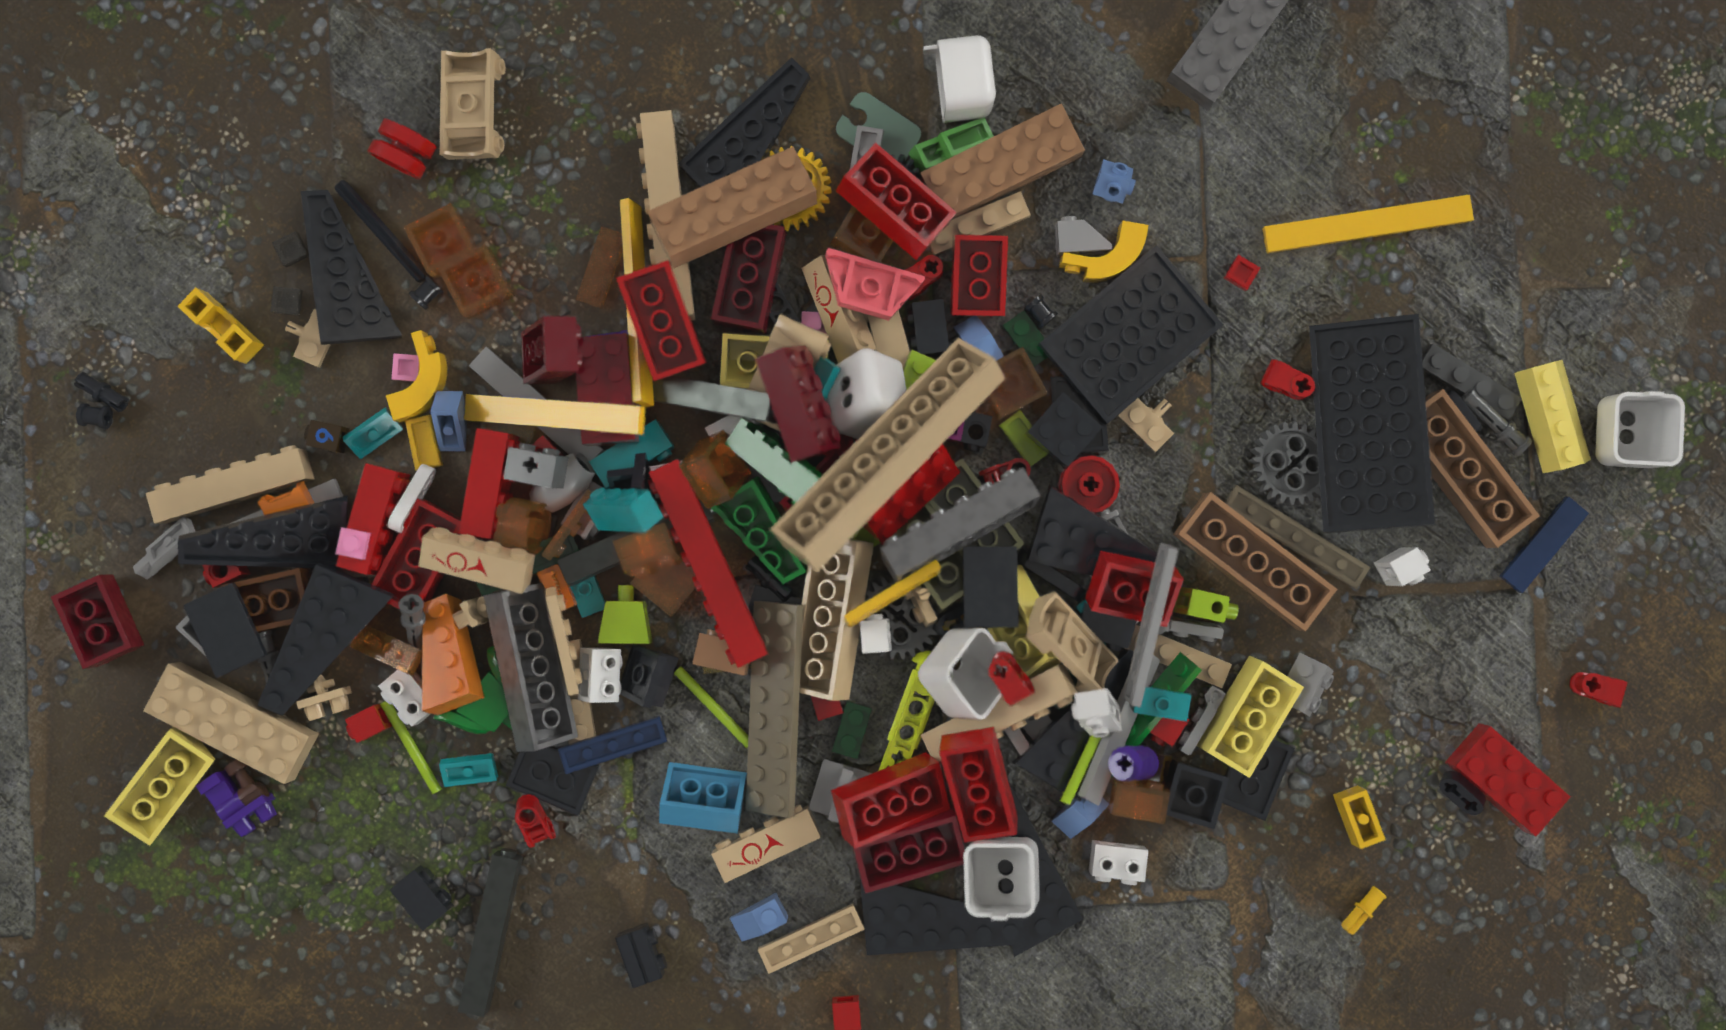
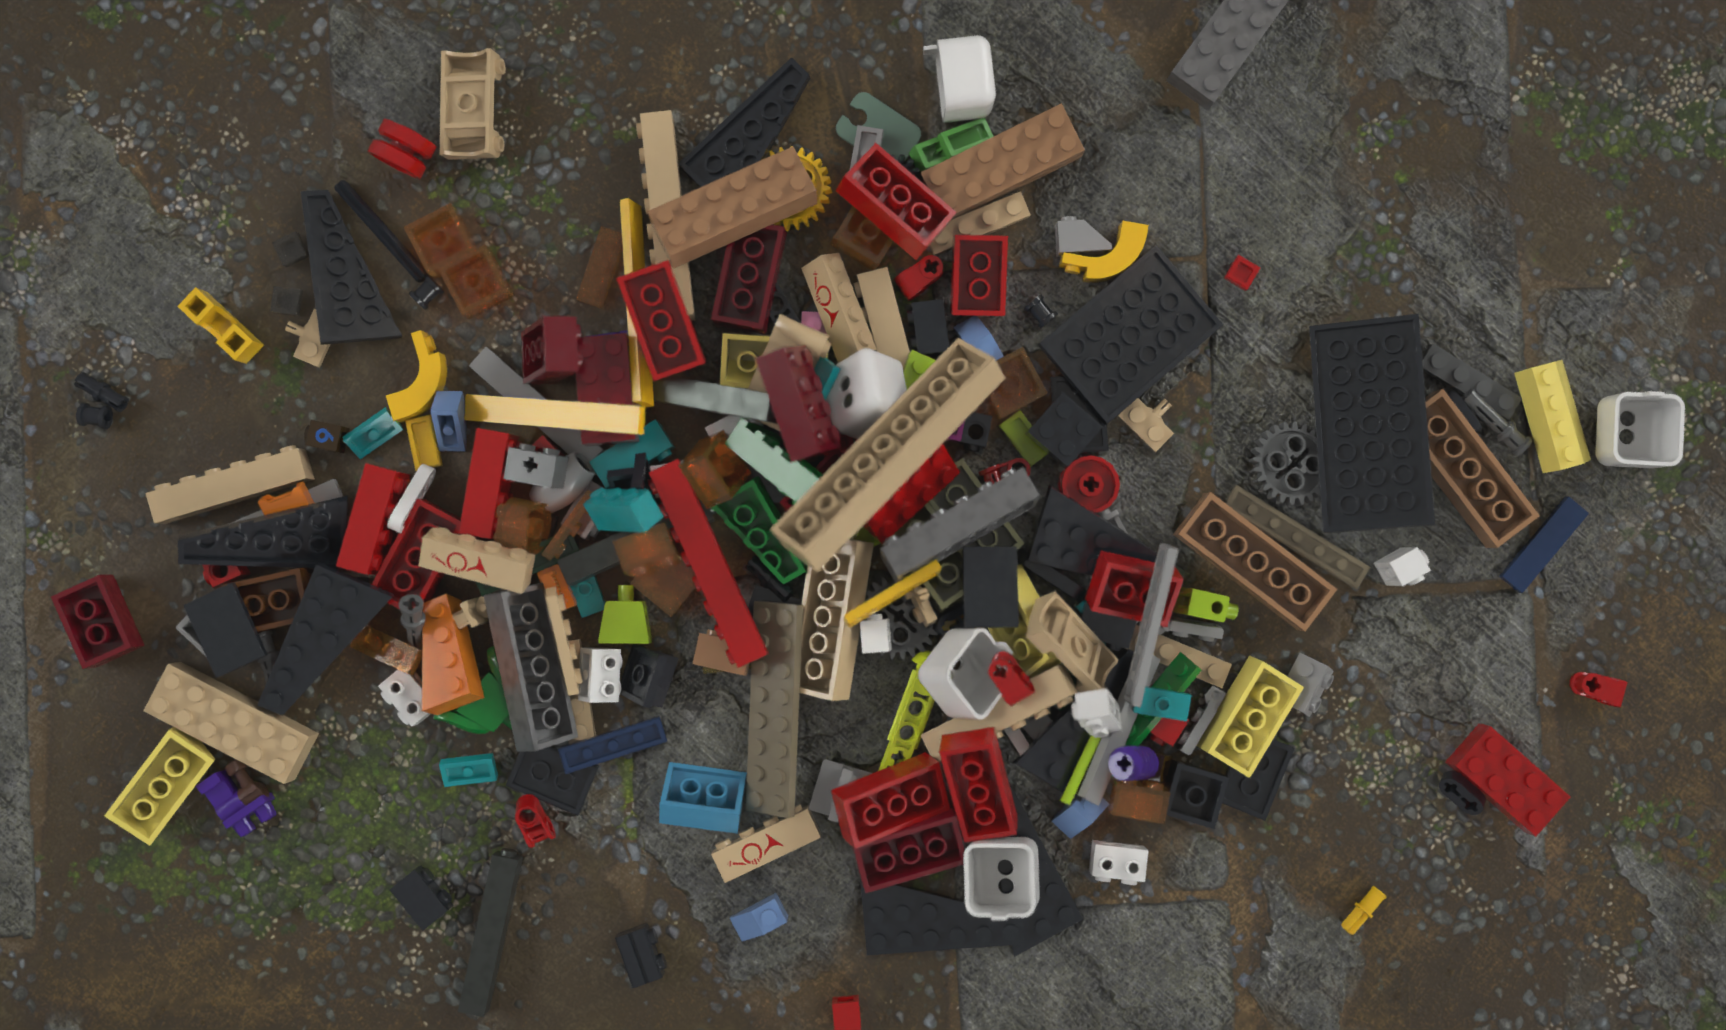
light grey hinge [133,516,195,579] -> none
tan hips [296,675,352,721] -> none
bright pink plate [336,527,371,559] -> none
red brick [345,703,392,743] -> none
lime bar [380,701,442,794] -> none
bright pink plate [391,353,419,382] -> none
lime bar [674,666,749,748] -> none
tan plate [758,903,865,974] -> none
red tile [811,696,843,721] -> none
coral wing [825,248,925,321] -> none
dark green plate [832,701,872,759] -> none
dark green plate [1002,310,1048,369] -> none
medium blue brick [1093,159,1136,204] -> none
red piece [1260,359,1315,400] -> none
yellow tile [1262,195,1474,253] -> none
yellow brick [1333,785,1385,849] -> none

